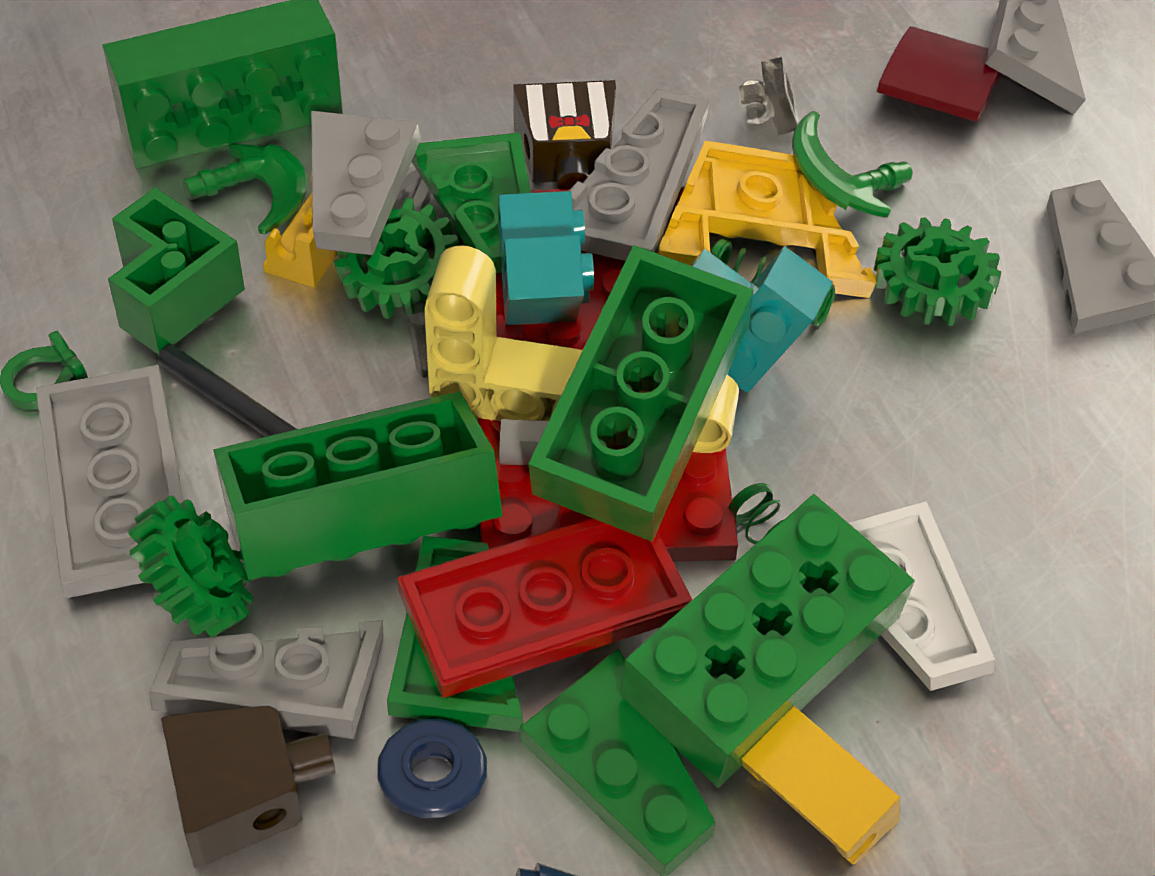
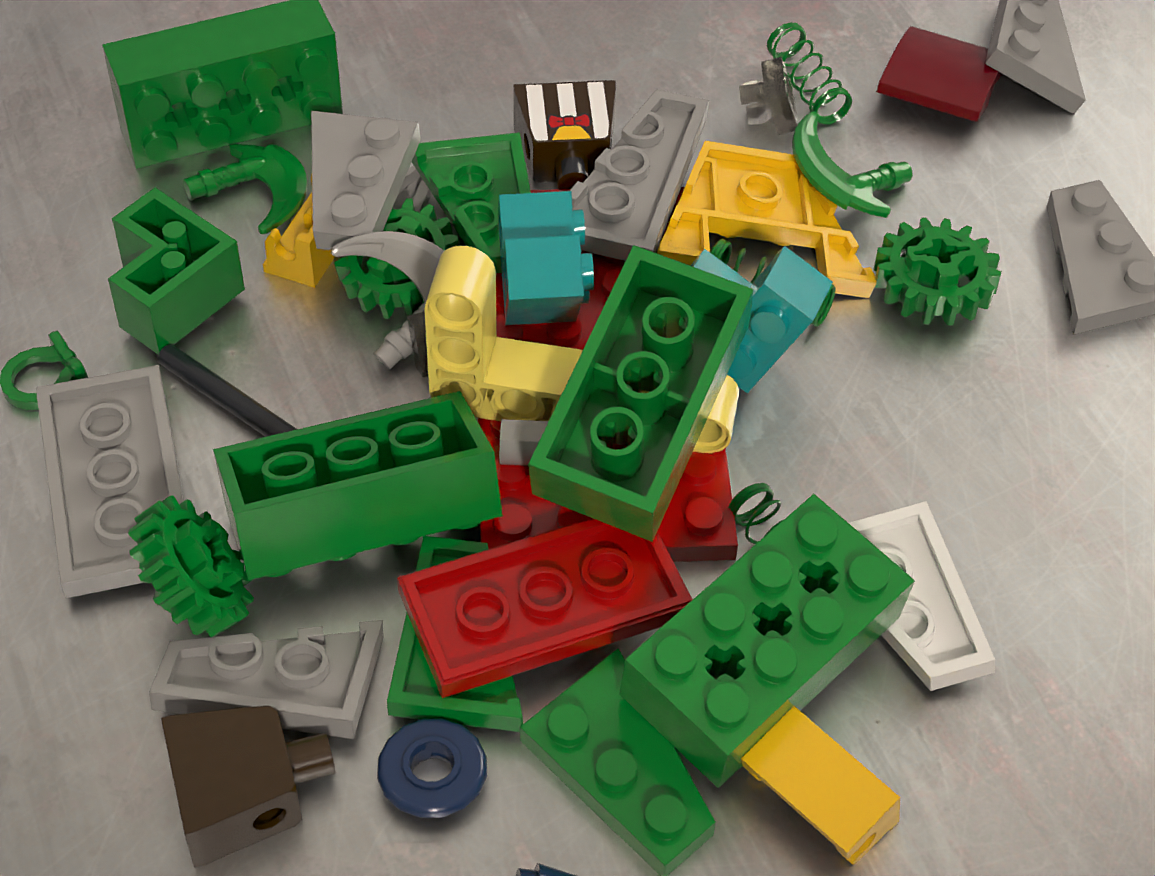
none -> light grey piece [331,231,444,370]
none -> green piece [767,22,852,124]

